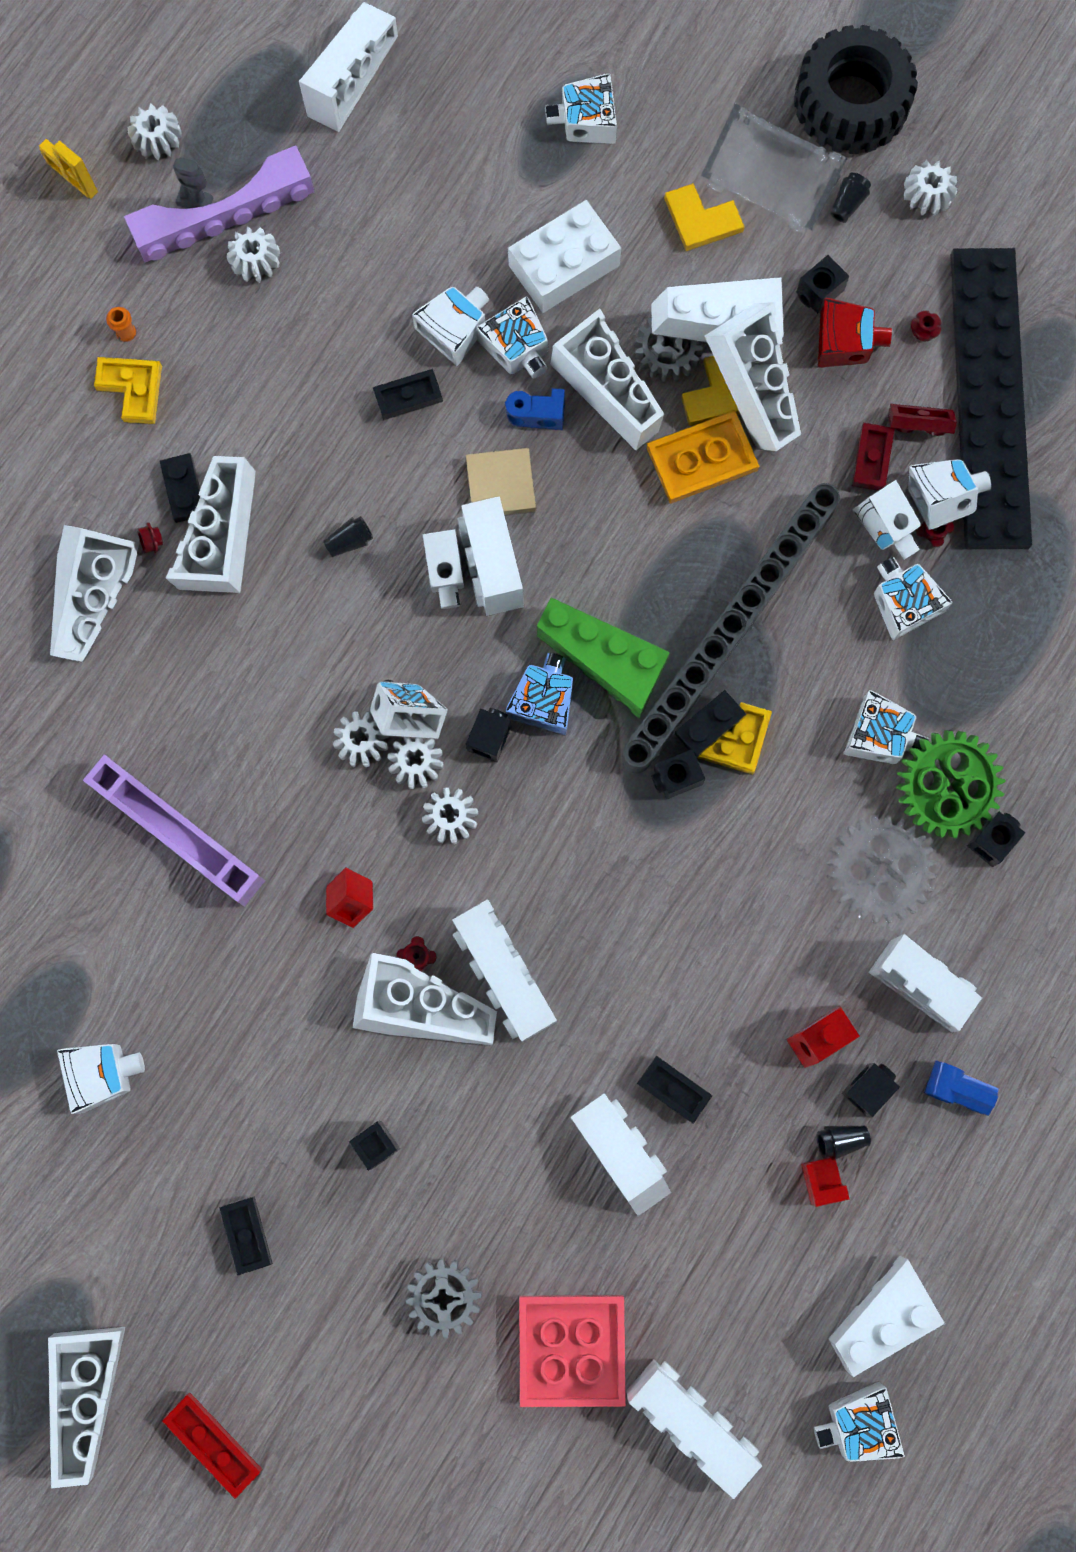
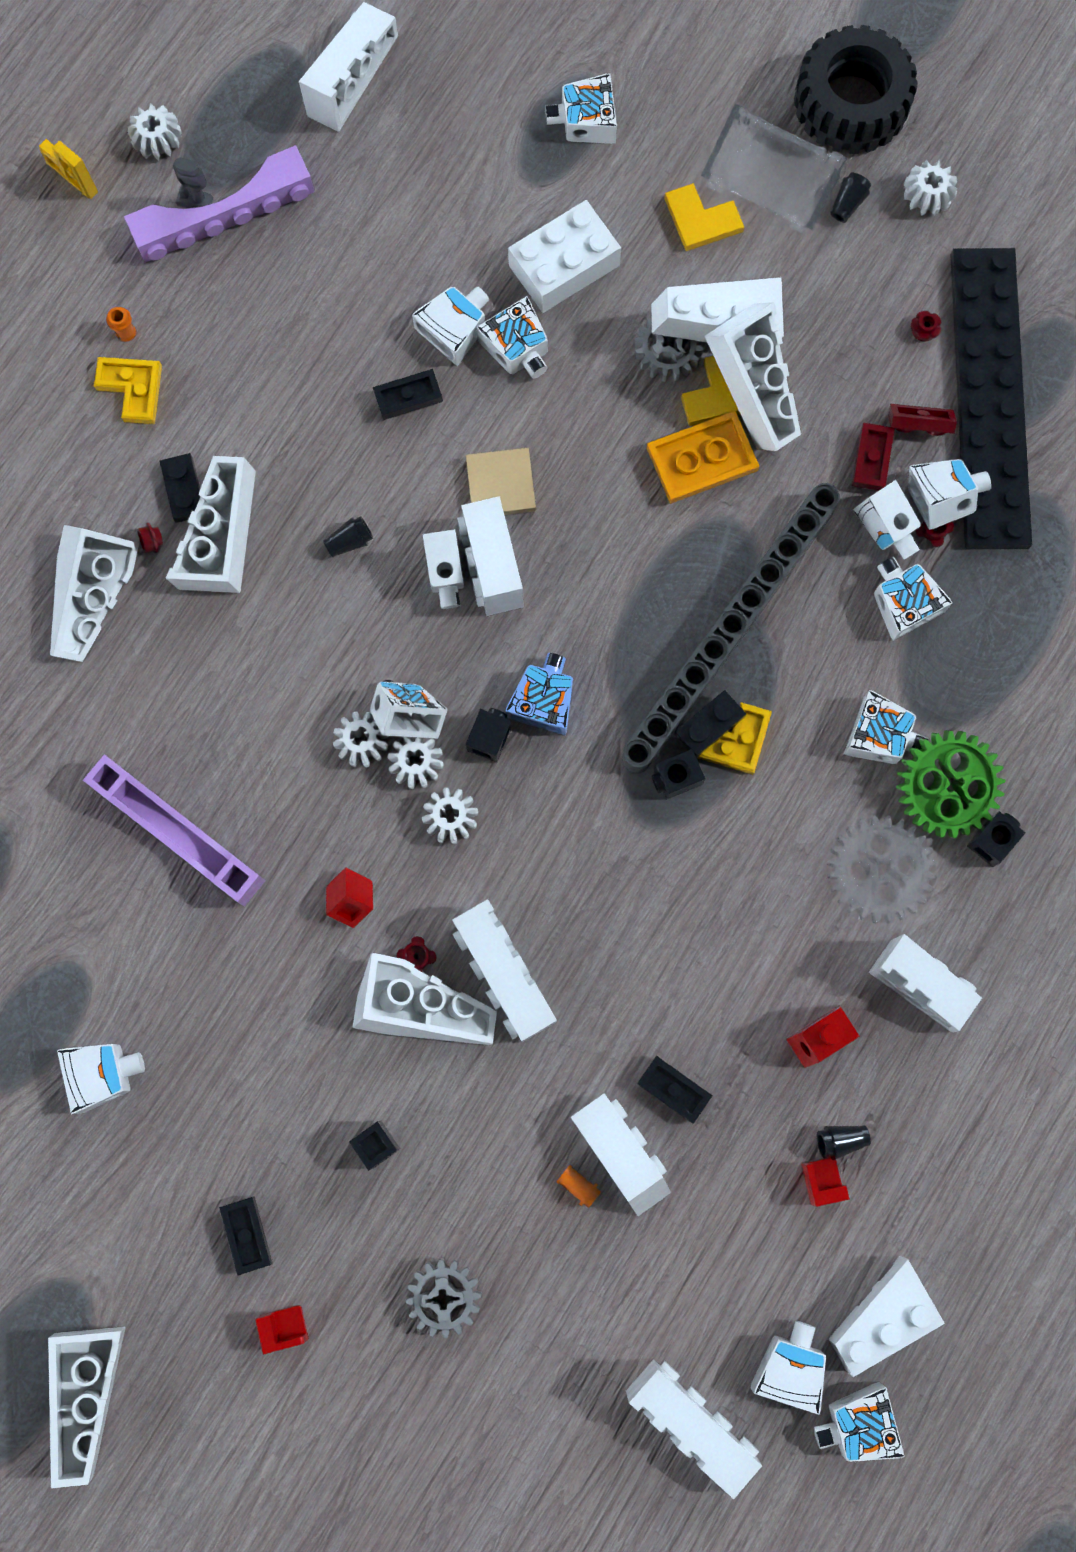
red plate [162,1393,263,1499] -> none
white gear [227,226,280,283] -> none
blue leg [505,388,565,430] -> none
coral plate [519,1295,626,1407] -> none
bright green wedge [537,597,670,719] -> none
white wedge [550,309,664,450] -> none
black brick [796,255,849,314] -> none
red torso [817,298,892,368] -> none
black brick [842,1063,900,1117] -> none
blue piece [924,1061,999,1116] -> none
none -> red panel [255,1305,309,1355]
none -> orange pin [557,1165,601,1208]
none -> white torso [750,1321,826,1415]

